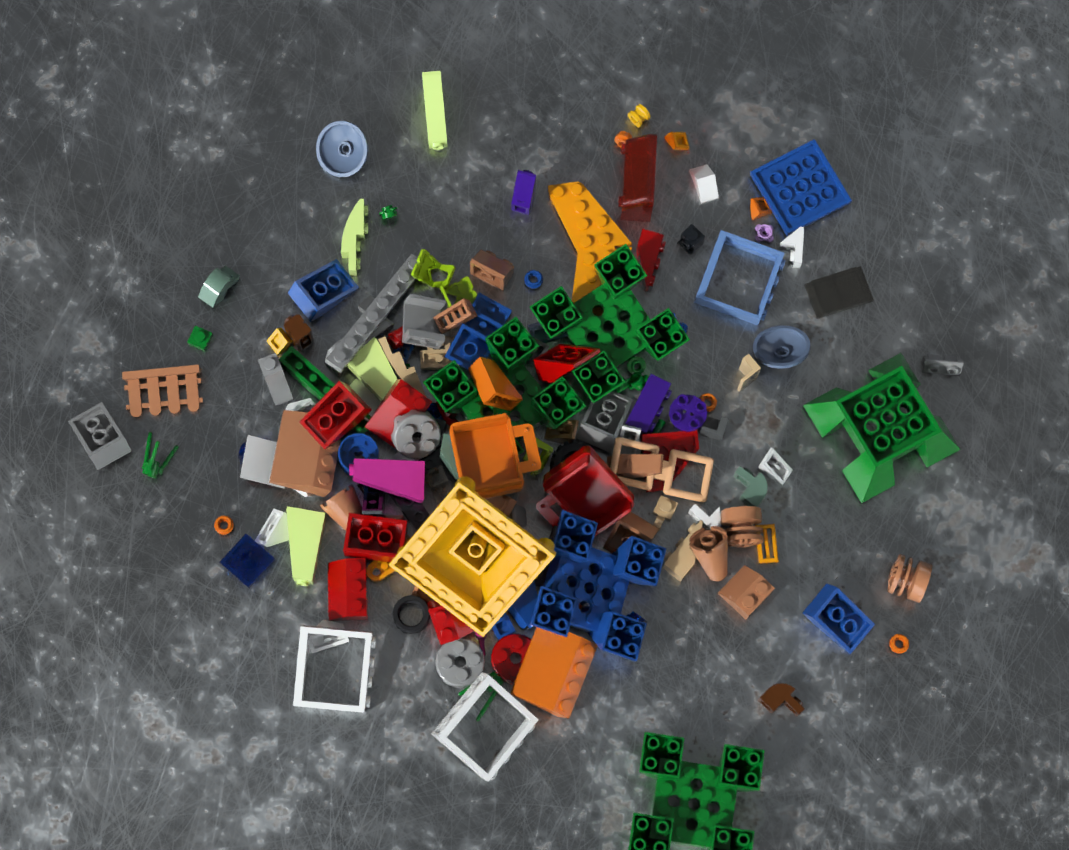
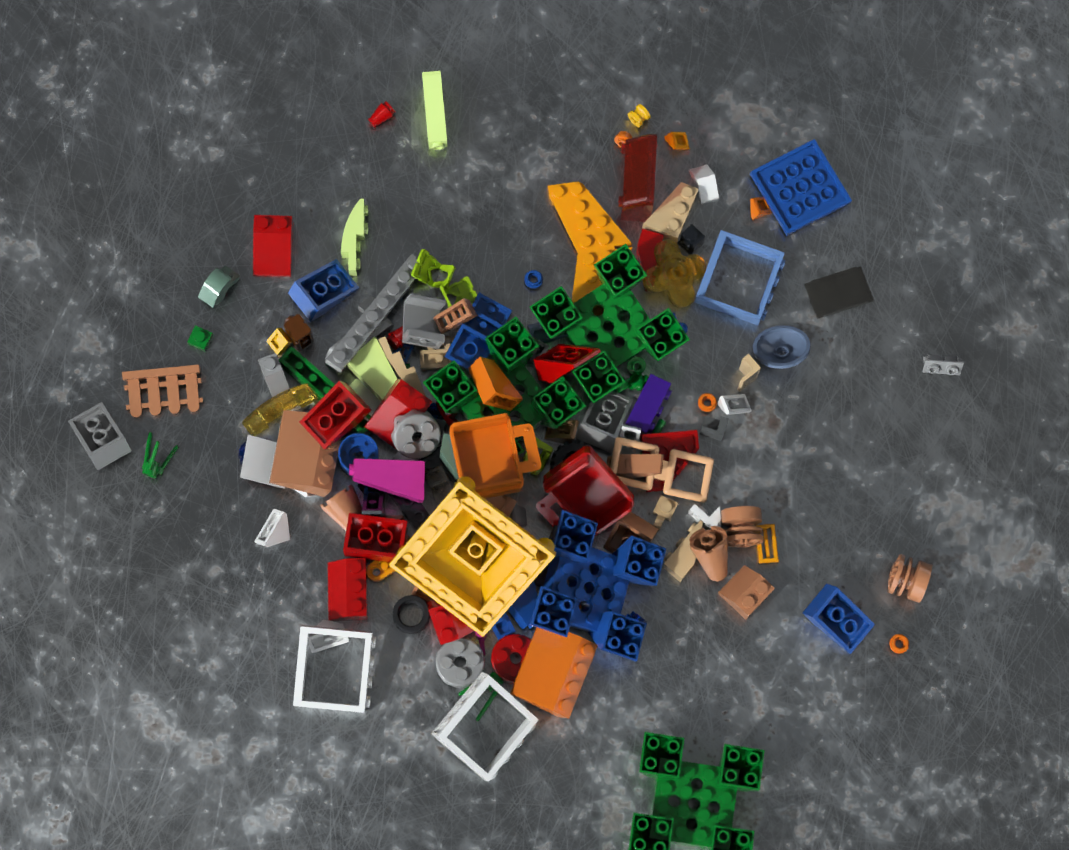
orange plate [214,515,234,535] -> none
clear blue plate [220,534,275,588] -> none
yellowish green slope [286,506,327,586] -> none
sand blue dish [316,121,369,177] -> none
green plate [379,205,397,220] -> none
nougat slope [470,249,514,291] -> none
dark purple slope [511,170,536,215] -> none
dark purple plate [669,394,707,432] -> none
sand green brick [733,466,768,507] -> none
lavender plate [755,224,774,243] -> none
white slope [757,448,793,485] -> none
reddish brown brick [758,683,805,717] -> none
white slope [779,227,804,269] -> none
green slope [803,353,960,504] -> none
none -> clear yellow slope [242,383,318,436]
none -> red slope [253,215,294,277]
none -> red cone [368,101,395,128]
none -> tan wedge [642,182,699,245]
none -> clear yellow plant [643,239,706,308]
none -> white slope [717,394,752,415]

